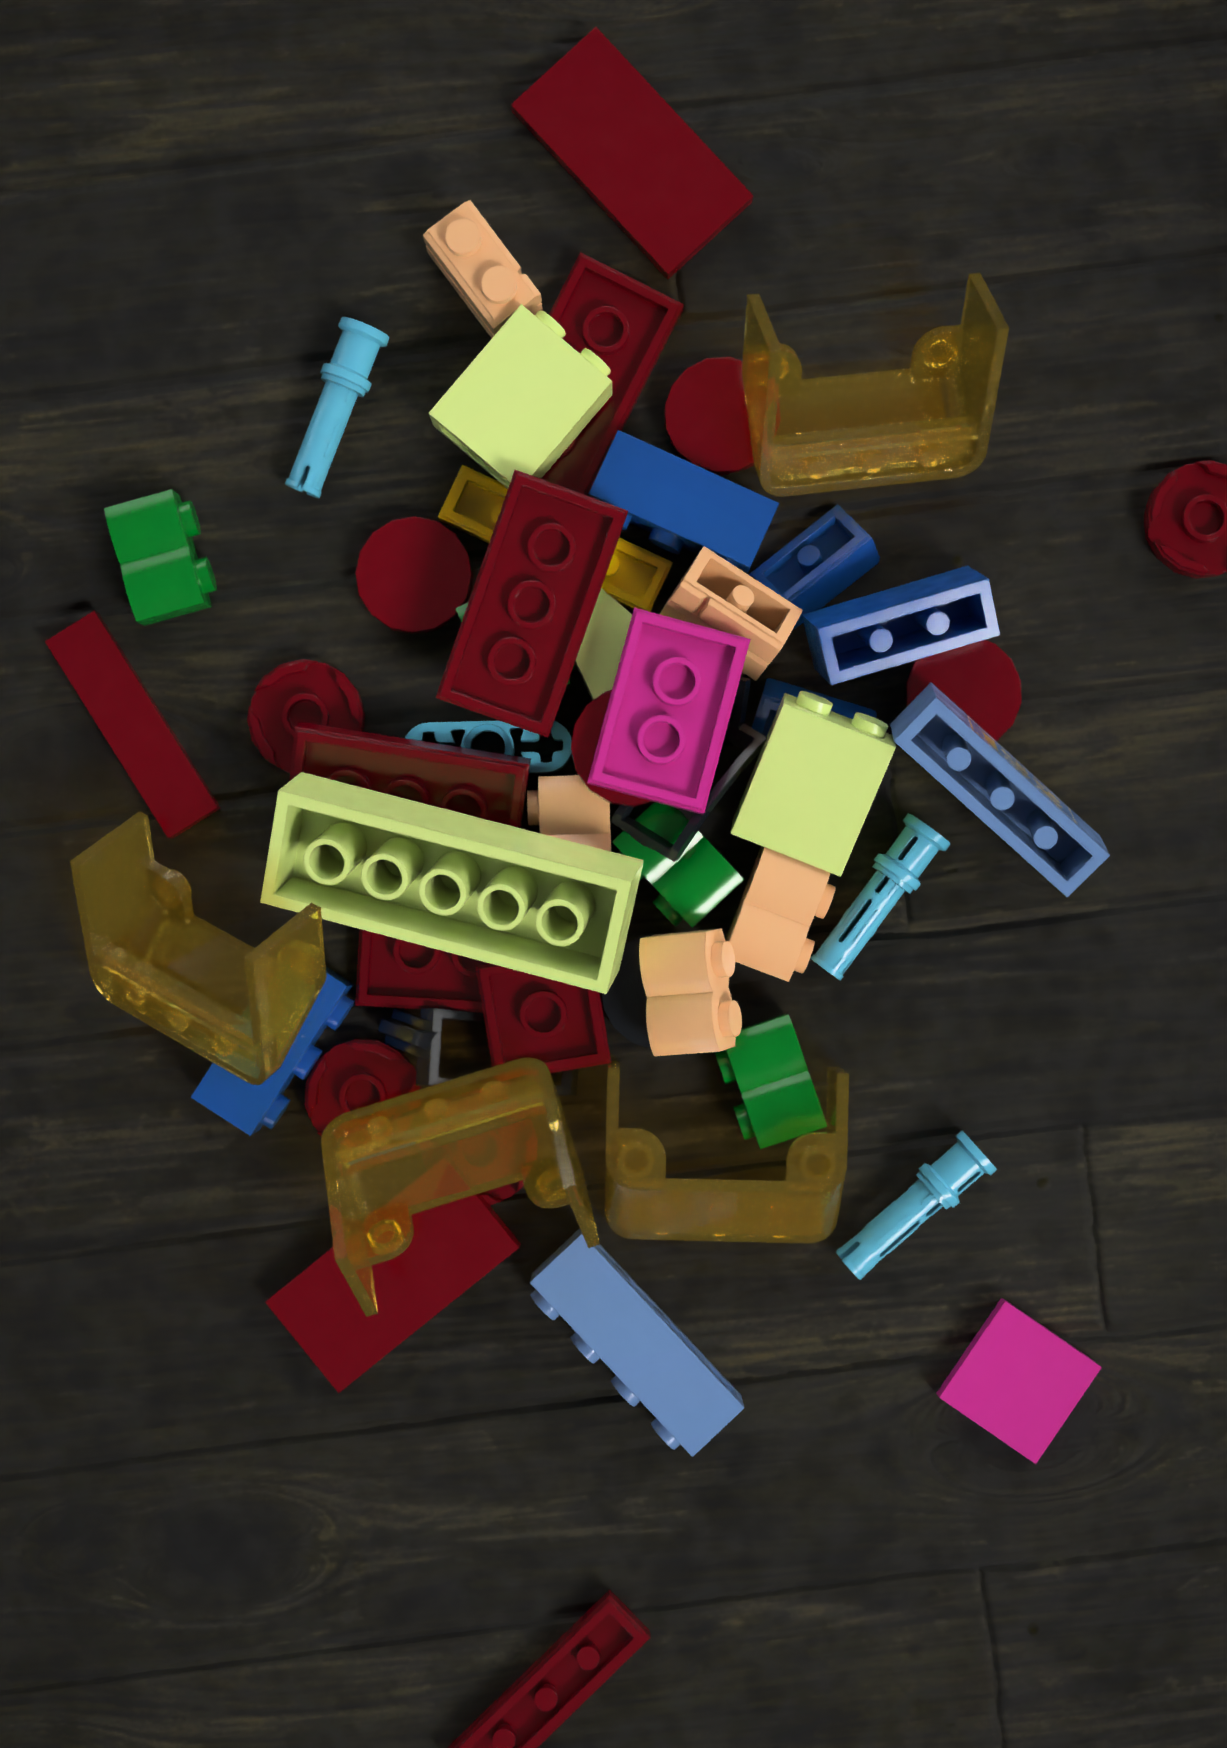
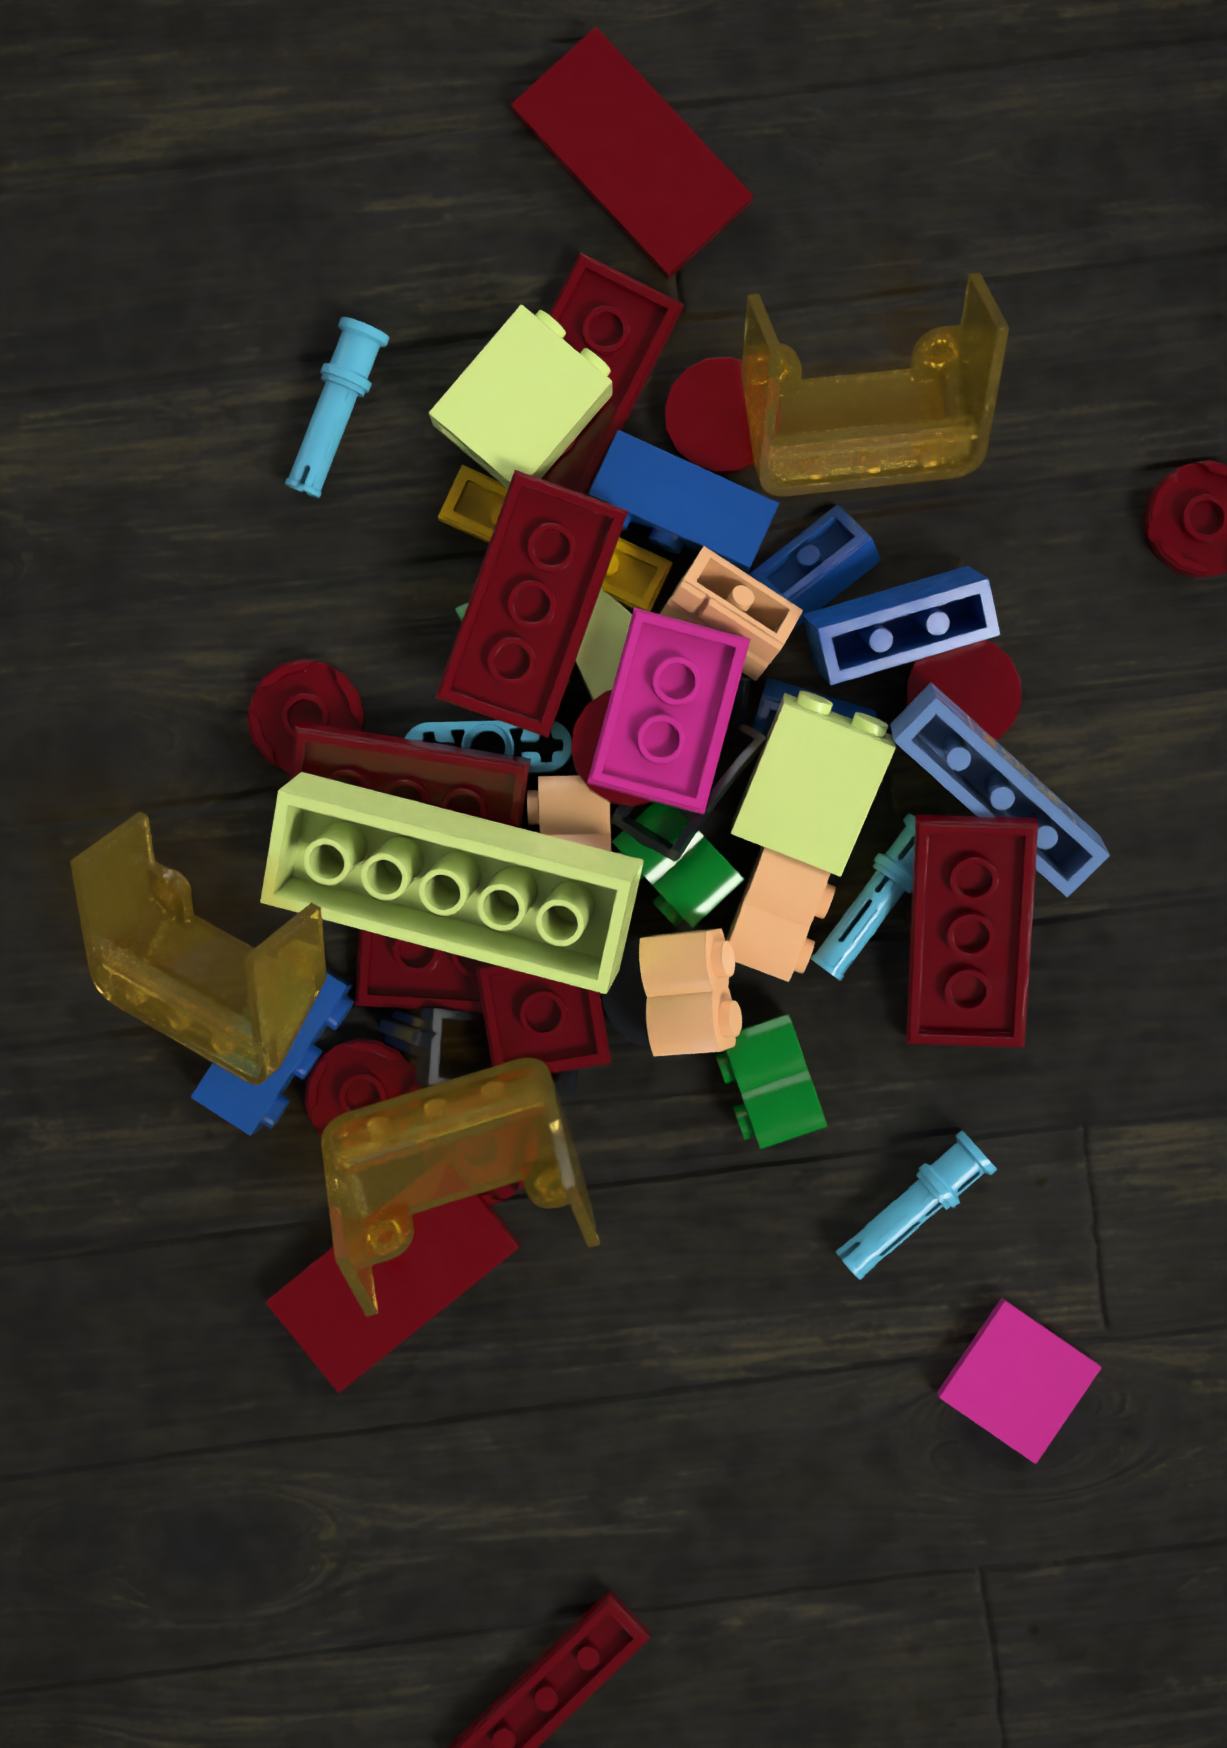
dark red tile [45,611,221,839] -> none
green brick [104,489,217,626] -> none
dark red tile [355,516,473,635] -> none
light nougat brick [423,200,543,338] -> none
medium blue brick [530,1225,744,1457] -> none
clear yellow windscreen [604,1061,849,1243] -> none
none -> dark red tile [906,815,1038,1048]

